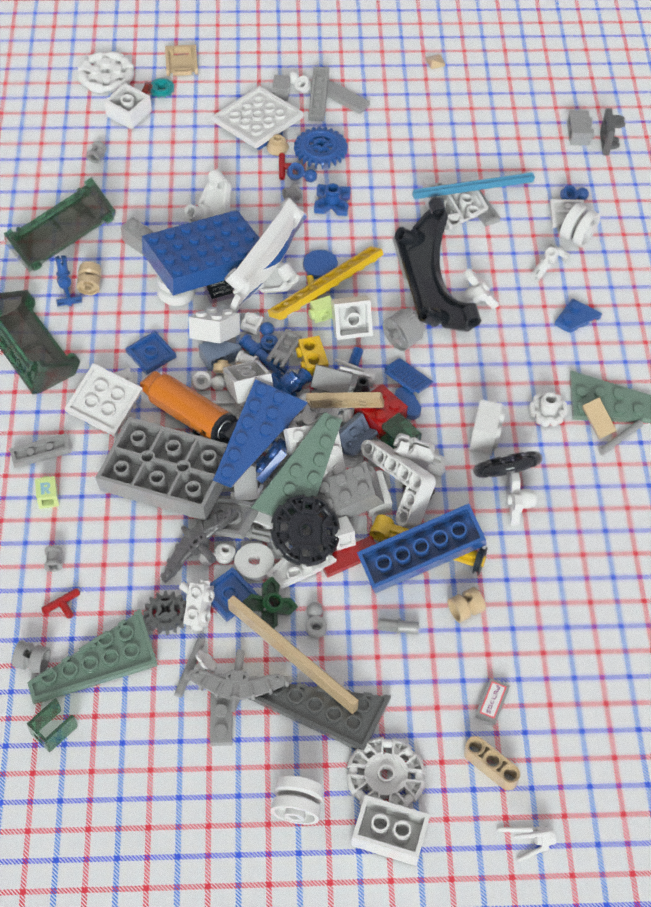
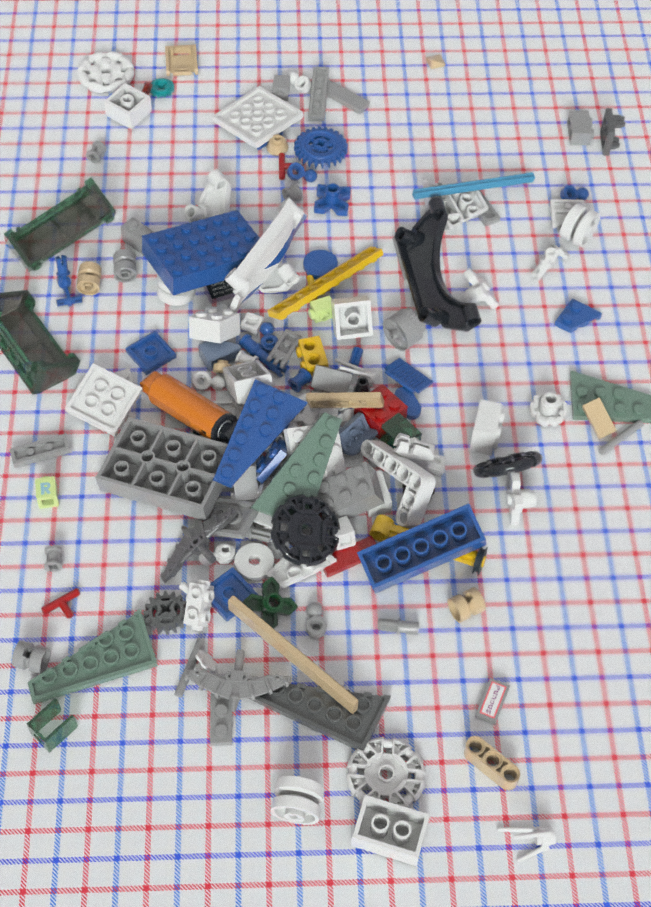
blue plant [271,370,302,398] -> none
none -> light grey wheel [113,249,137,283]

